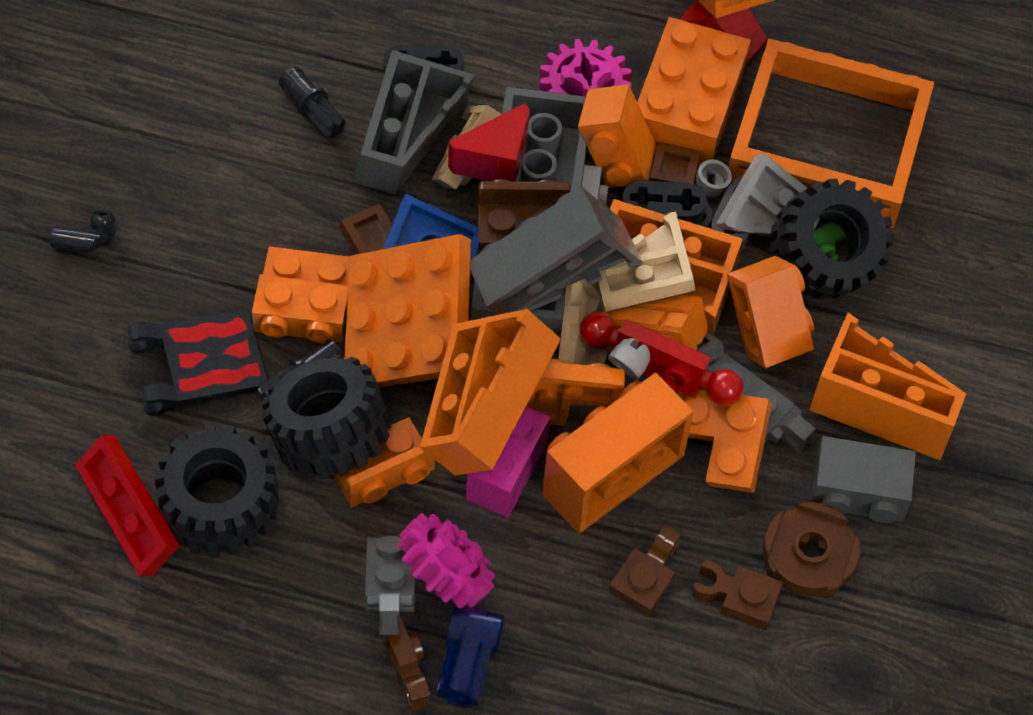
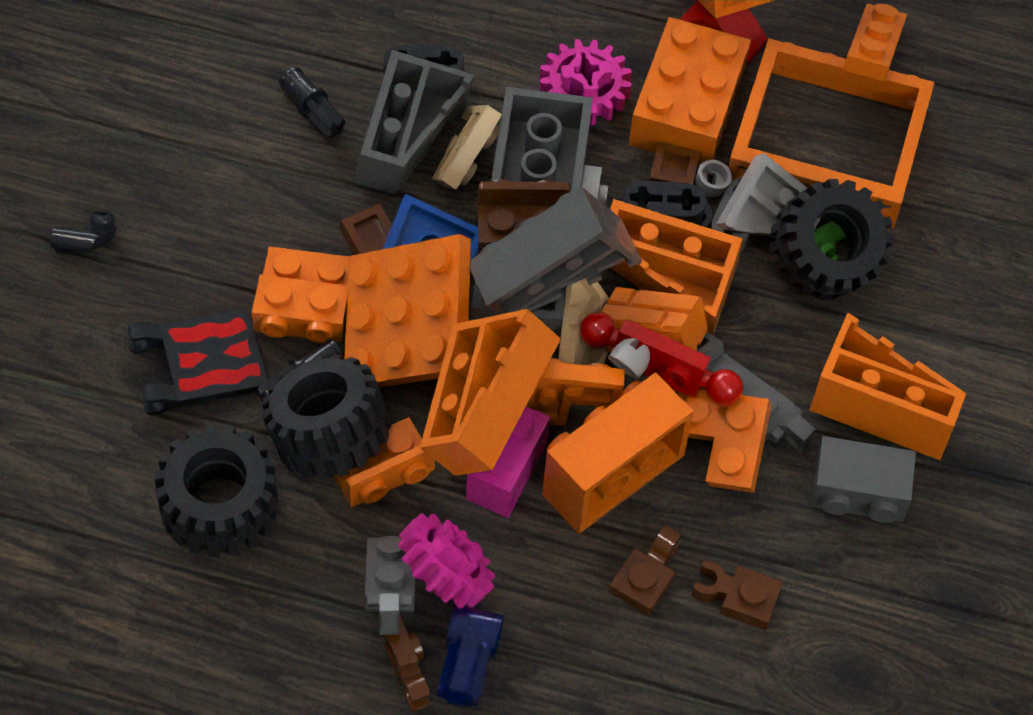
red plate [75,435,180,577] -> none
red slope [448,103,530,182] -> none
orange brick [578,84,657,188] -> none
tan wing [599,212,696,312] -> none
orange brick [727,256,814,368] -> none
reddish brown plate [763,502,861,598] -> none
none -> orange plate [843,3,907,82]

